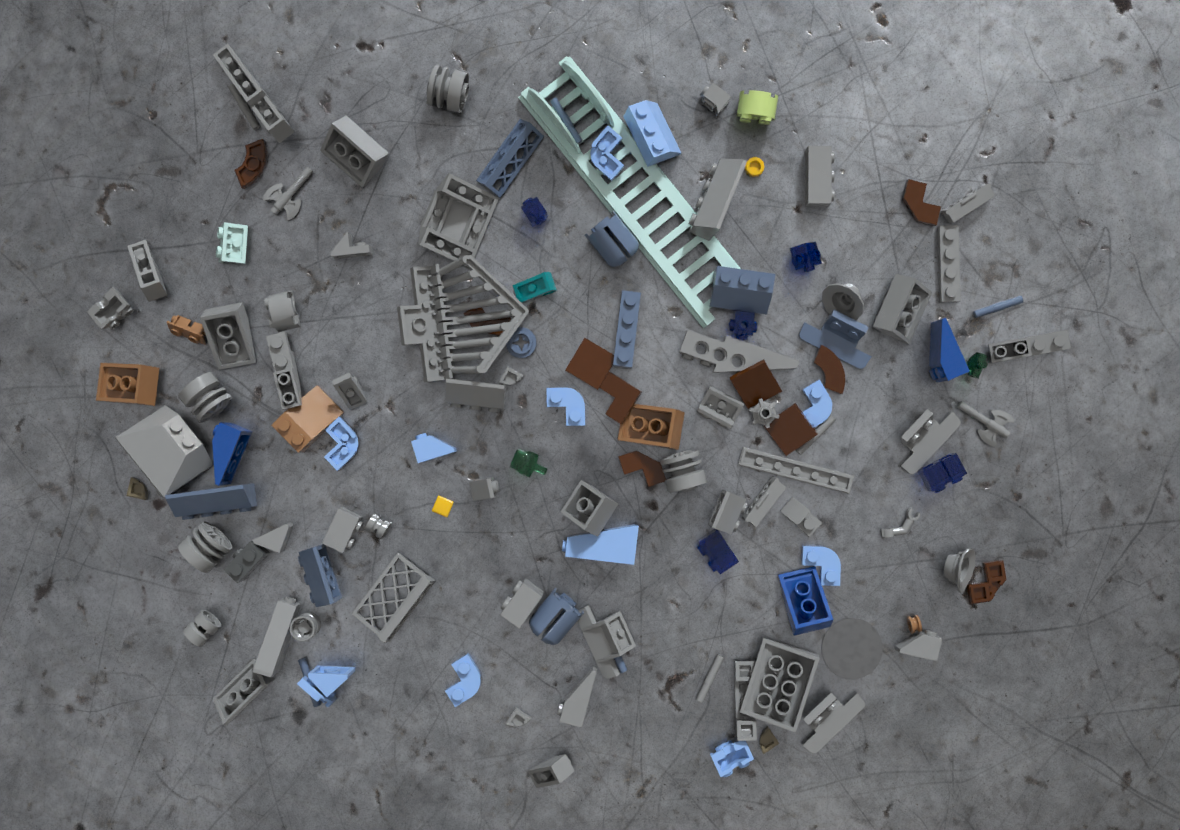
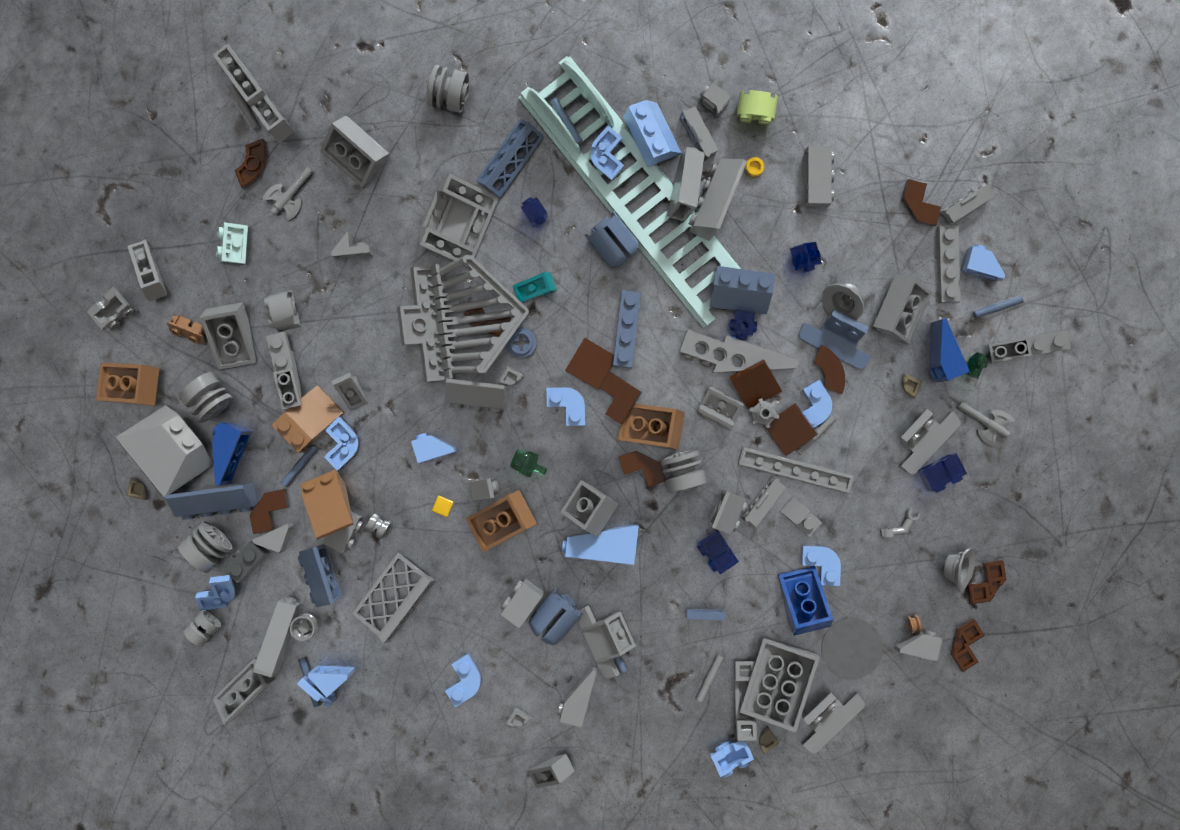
none -> light blue plate [195,575,235,611]
none -> reddish brown tile [249,489,289,534]
none -> sand blue piece [281,444,318,487]
none -> medium nougat slope [300,469,354,540]
none -> medium nougat slope [465,490,537,552]
none -> light grey slope [667,147,705,222]
none -> light grey piece [680,107,718,161]
none -> sand blue tile [685,609,726,620]
none -> dark tan tile [902,374,922,399]
none -> reddish brown tile [950,618,985,672]
none -> light blue slope [961,245,1005,281]

